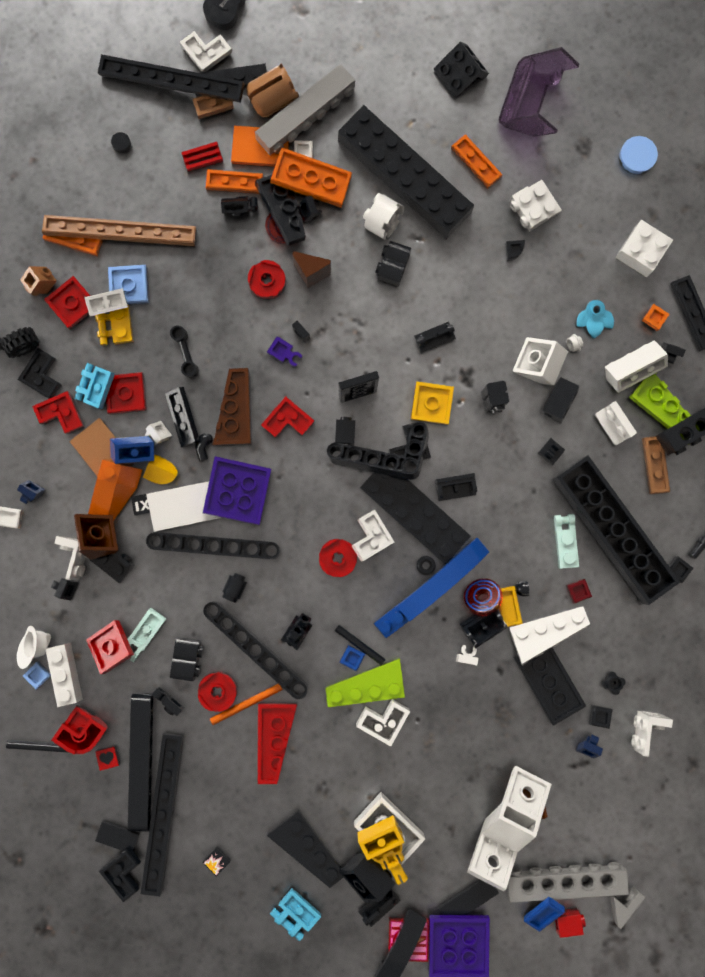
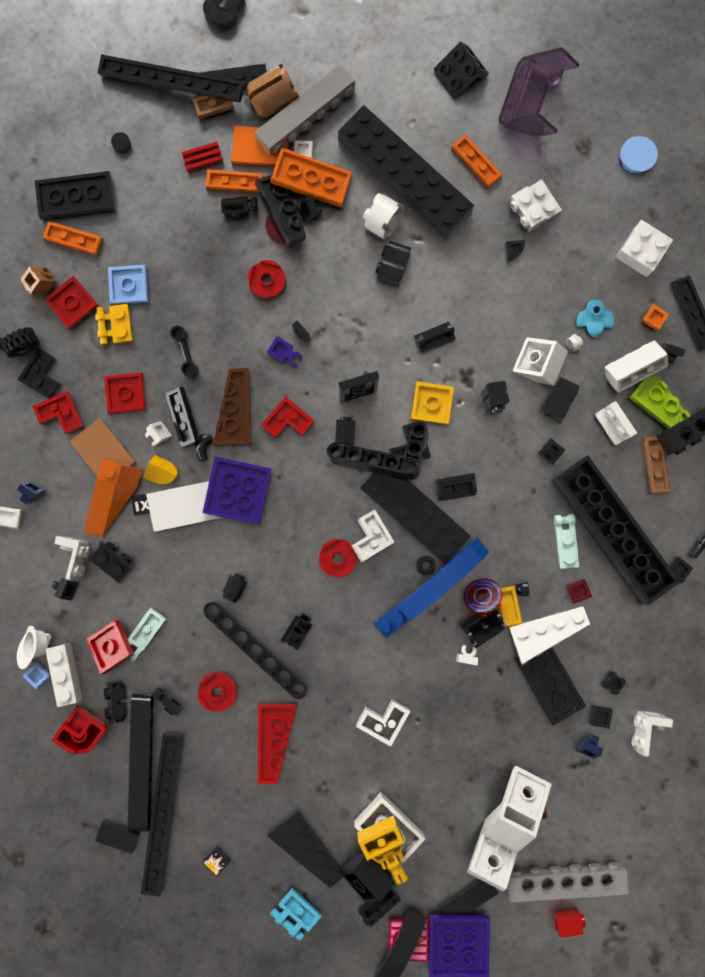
black bar [6,741,85,754] -> none
medium nougat tile [42,215,196,246] -> none
medium azure plate [74,363,115,409] -> none
reddish brown slope [74,514,118,560] -> none
white hinge [84,288,128,316] -> none
tile [95,746,120,771] -> none
black tile [99,846,141,902] -> none
blue brick [110,436,154,464] -> none
black beam [146,532,281,560] -> none
black brick [170,638,204,681] -> none
white plate [180,31,232,72] -> none
orange bar [210,684,283,725] -> none
reddish brown slope [292,251,331,288] -> none
lime wing [325,658,405,707] -> none
black bar [335,625,385,665] -> none
blue tile [339,645,365,672] -> none
blue tile [524,897,565,932] -> none
light grey slope [610,886,645,929] -> none
none -> black plate [35,171,115,219]
none -> black hinge [104,682,126,724]

